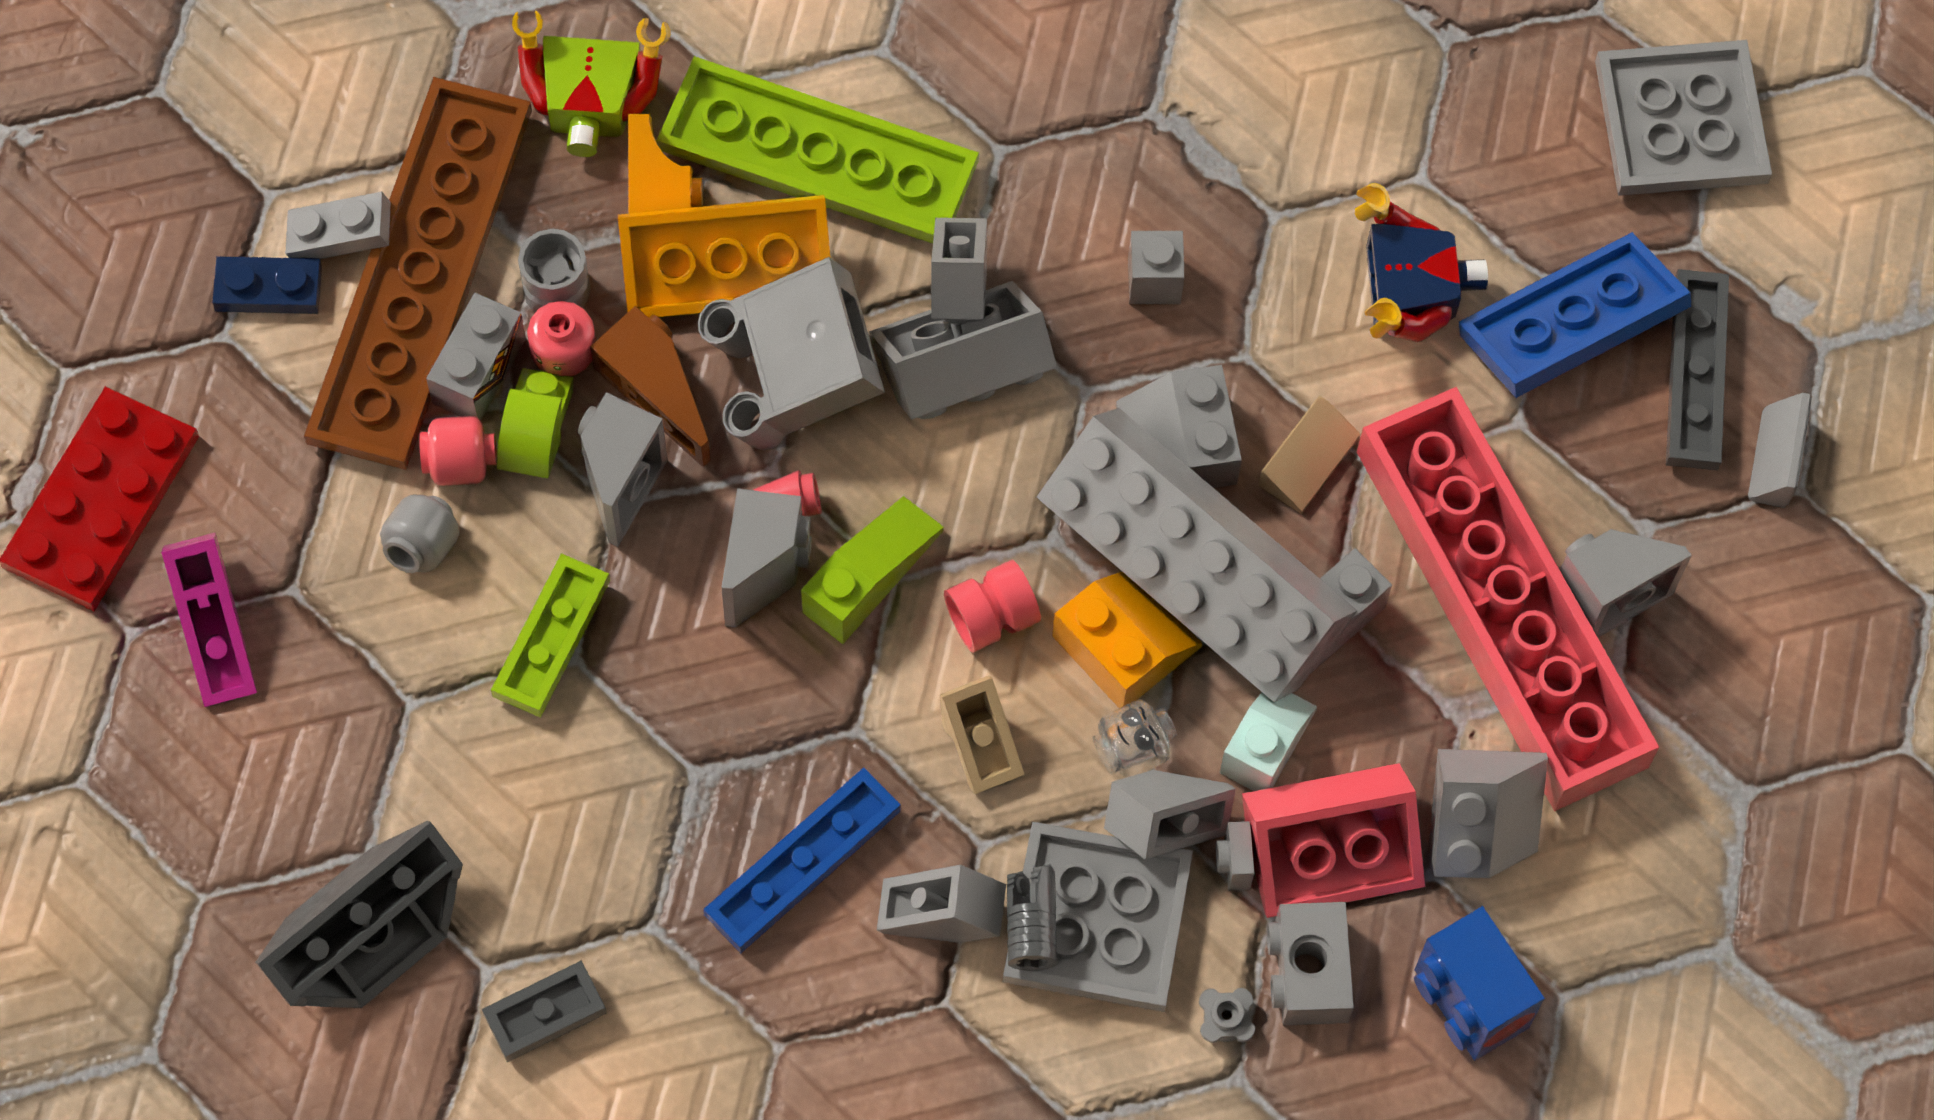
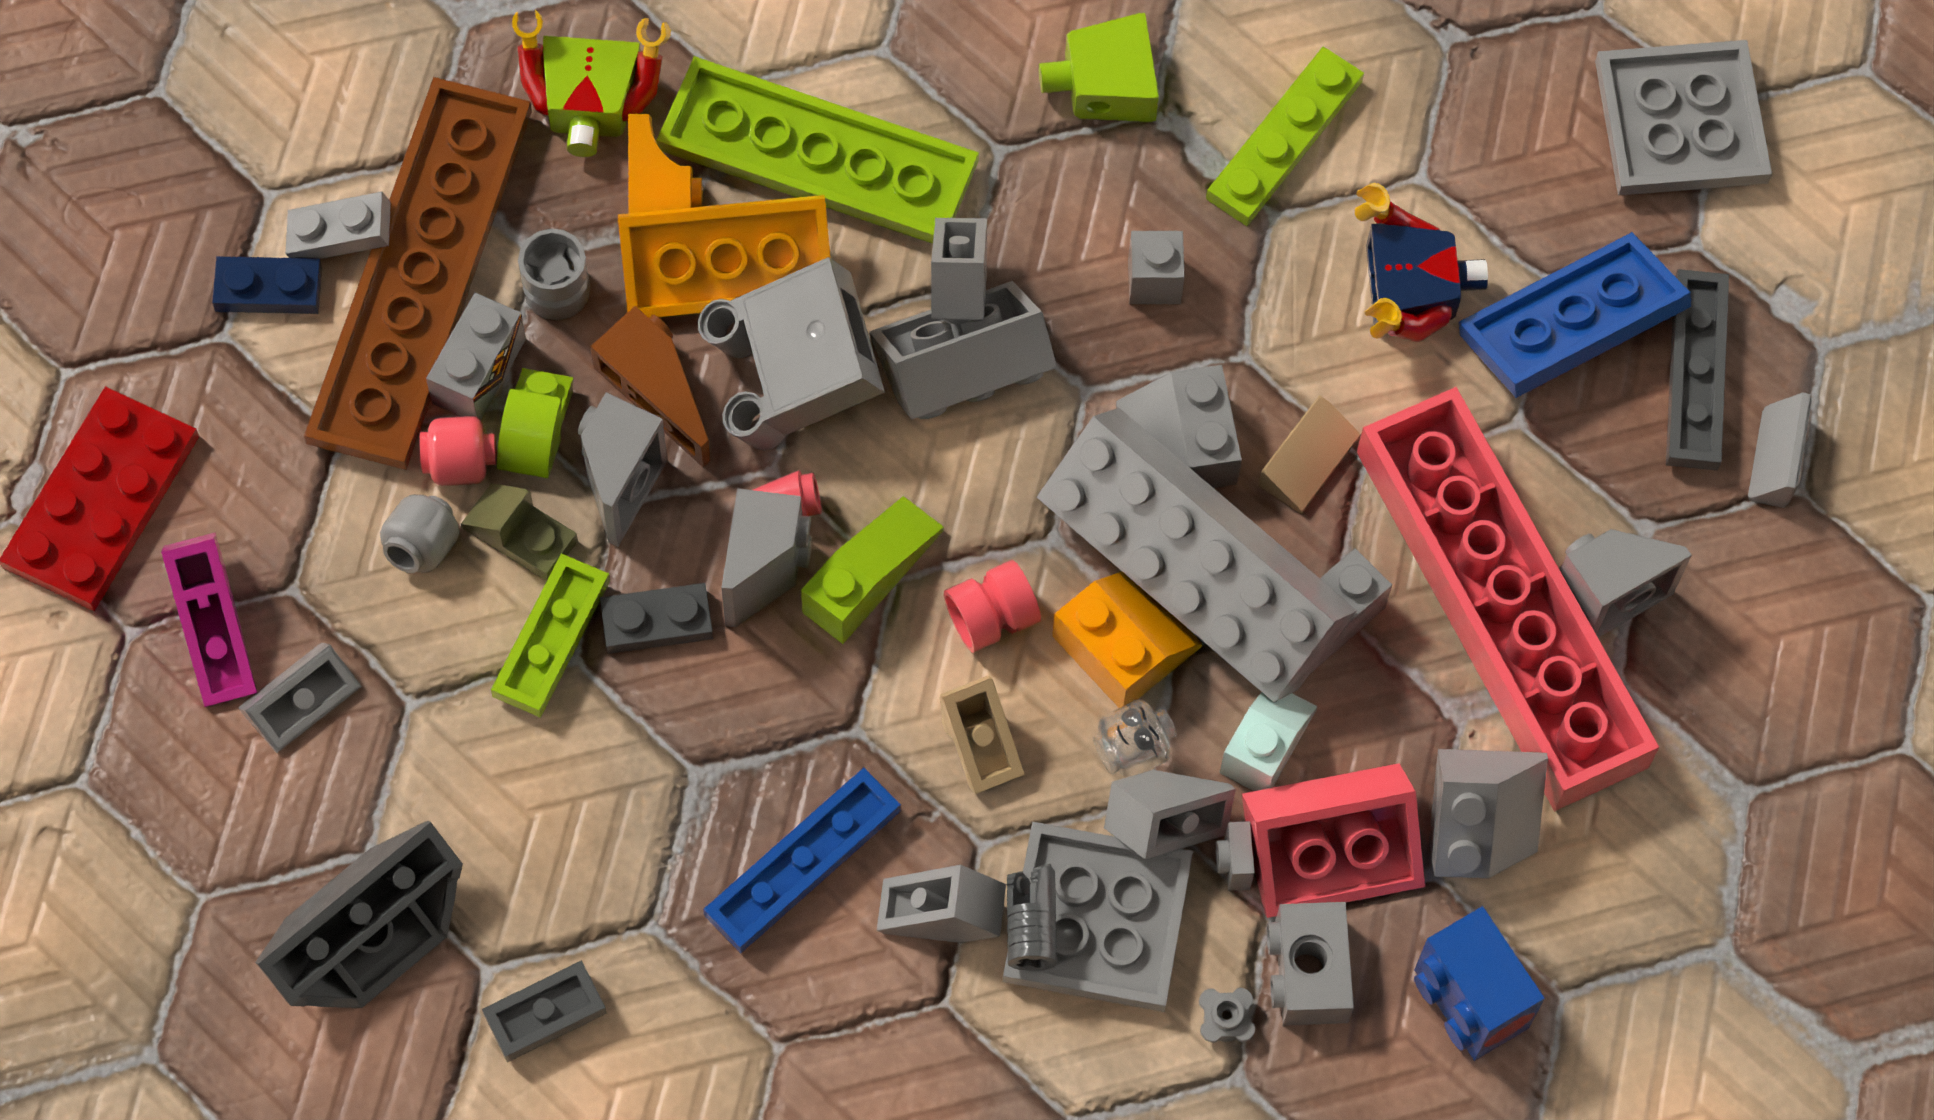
coral head [527,301,596,376] -> none
none -> light grey slope [238,643,362,753]
none -> olive slope [461,483,578,581]
none -> dark grey plate [600,583,713,654]
none -> lime torso [1039,13,1159,122]
none -> lime plate [1206,46,1364,226]

